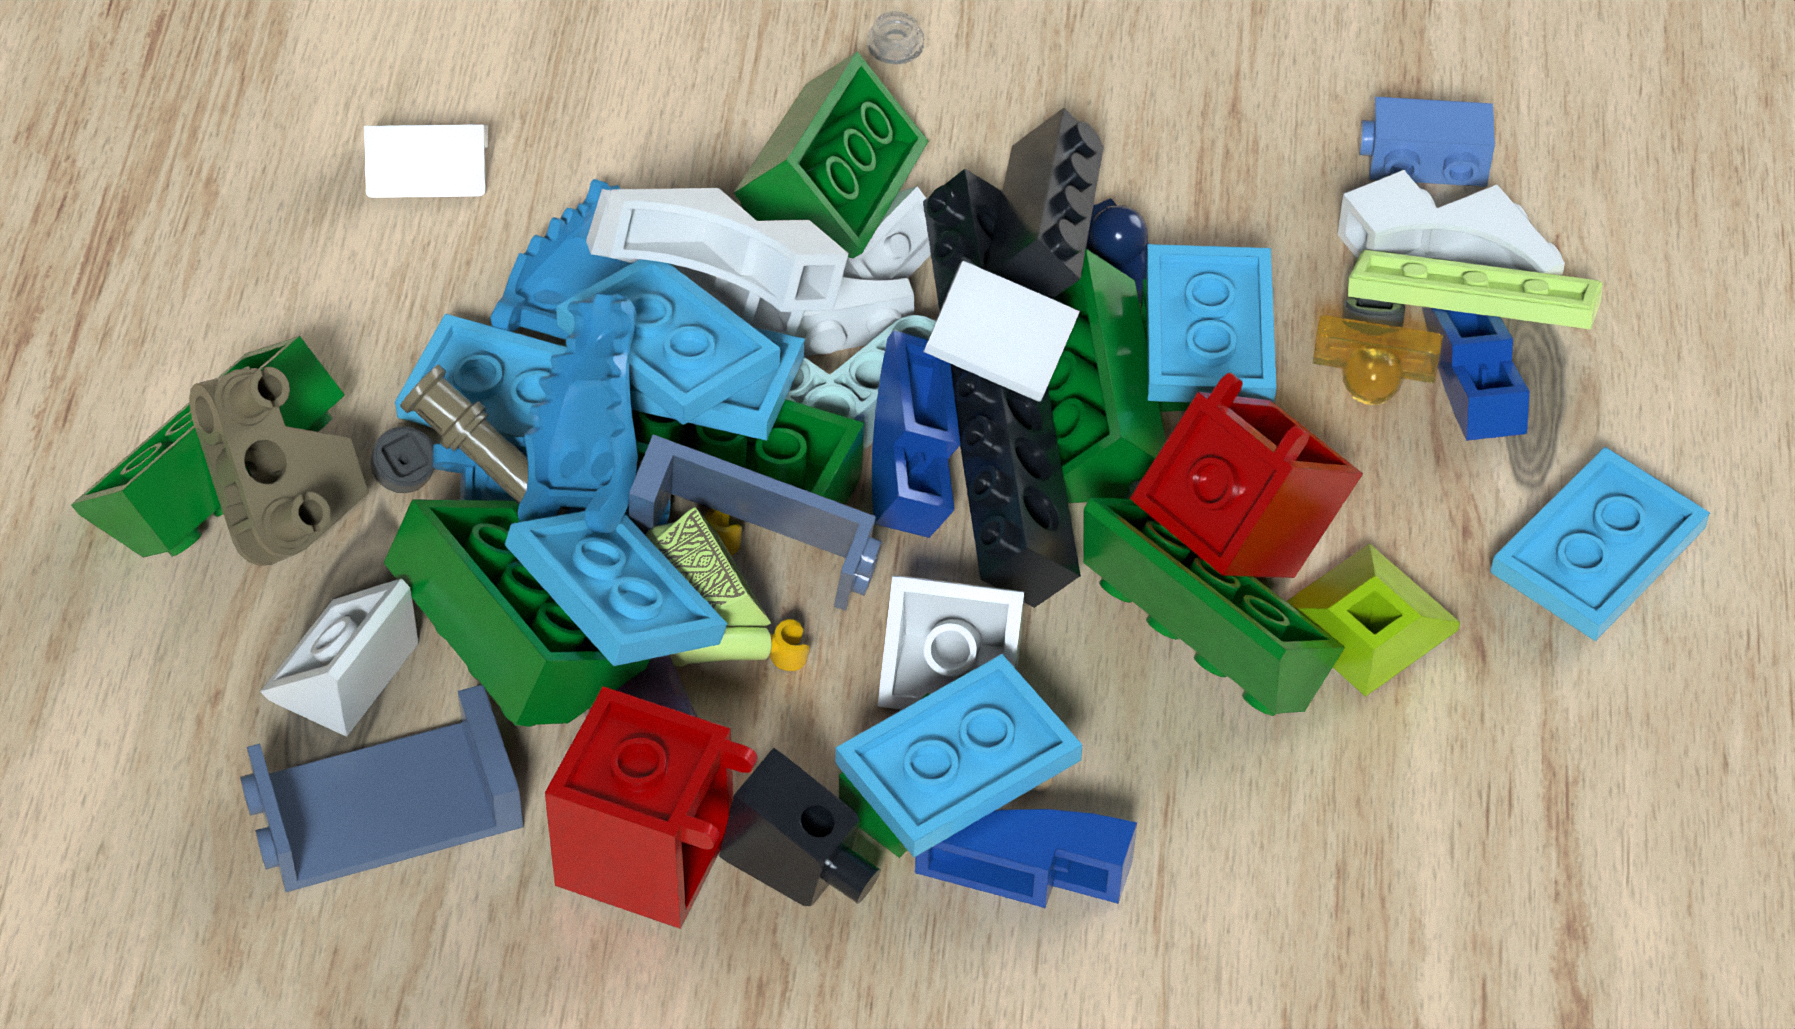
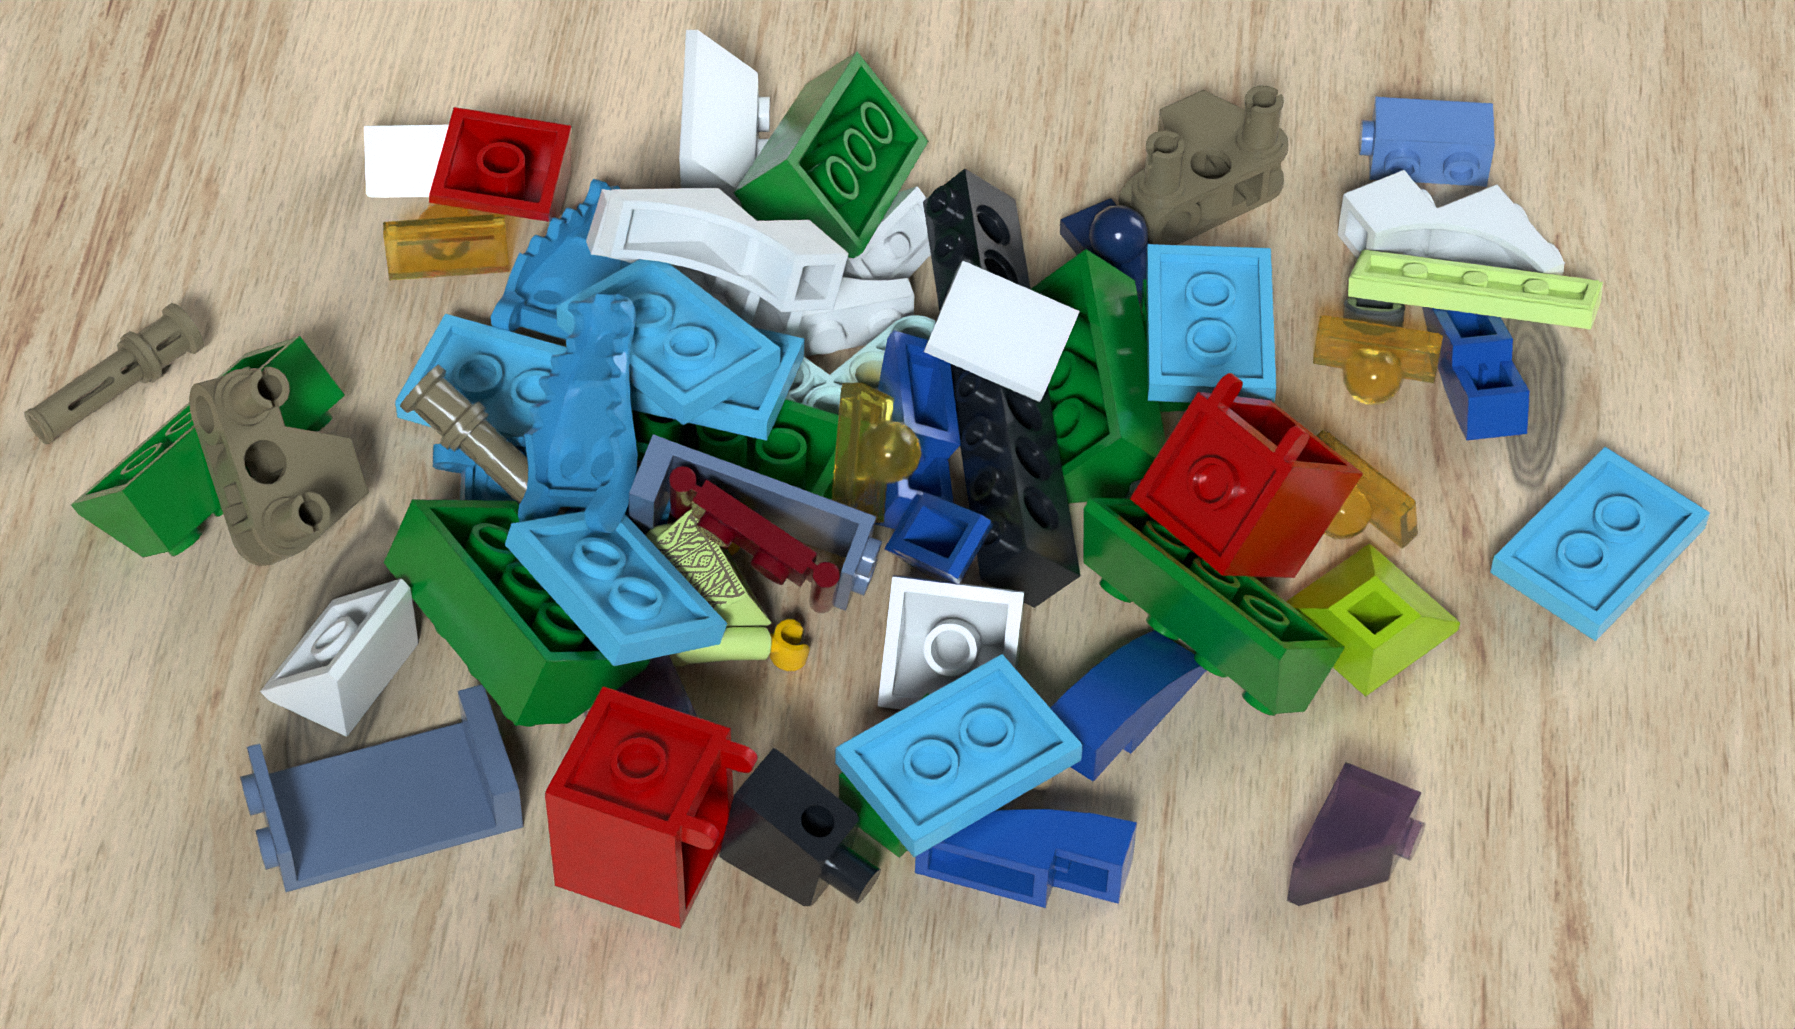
dark grey tile [371,427,434,493] -> none
clear plate [867,11,924,64] -> none
black brick [985,108,1104,299] -> none
none -> dark tan pin [24,303,204,444]
none -> clear yellow tile [383,203,510,281]
none -> red slope [429,107,572,222]
none -> dark red plate [669,466,840,613]
none -> white slope [679,30,770,209]
none -> clear yellow tile [832,382,922,523]
none -> blue slope [884,492,993,585]
none -> blue slope [1050,630,1207,782]
none -> dark tan piece [1118,86,1289,245]
none -> clear purple slope [1287,762,1425,906]
none -> clear yellow tile [1316,430,1418,549]

